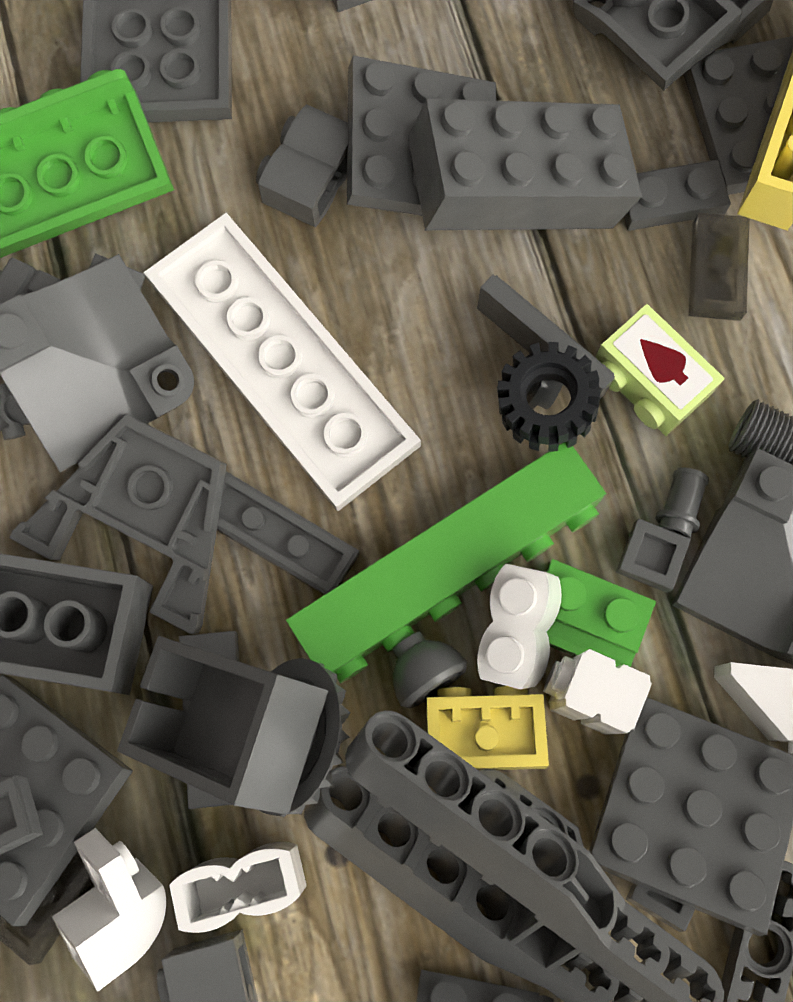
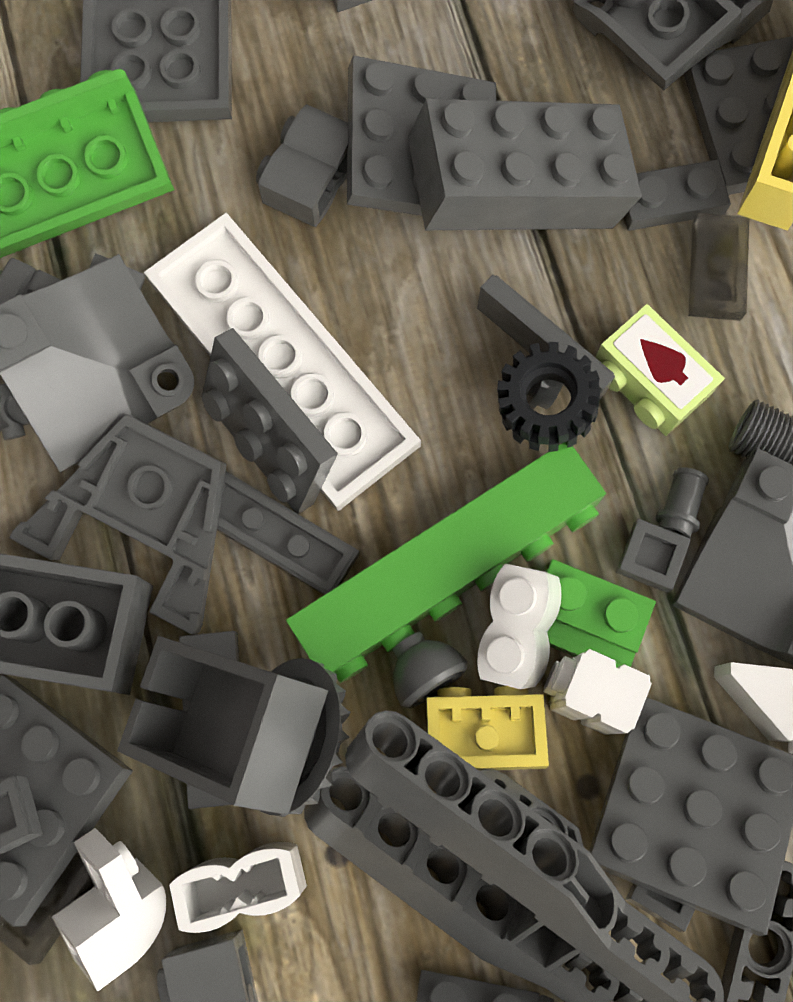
none -> dark grey plate [201,328,338,514]

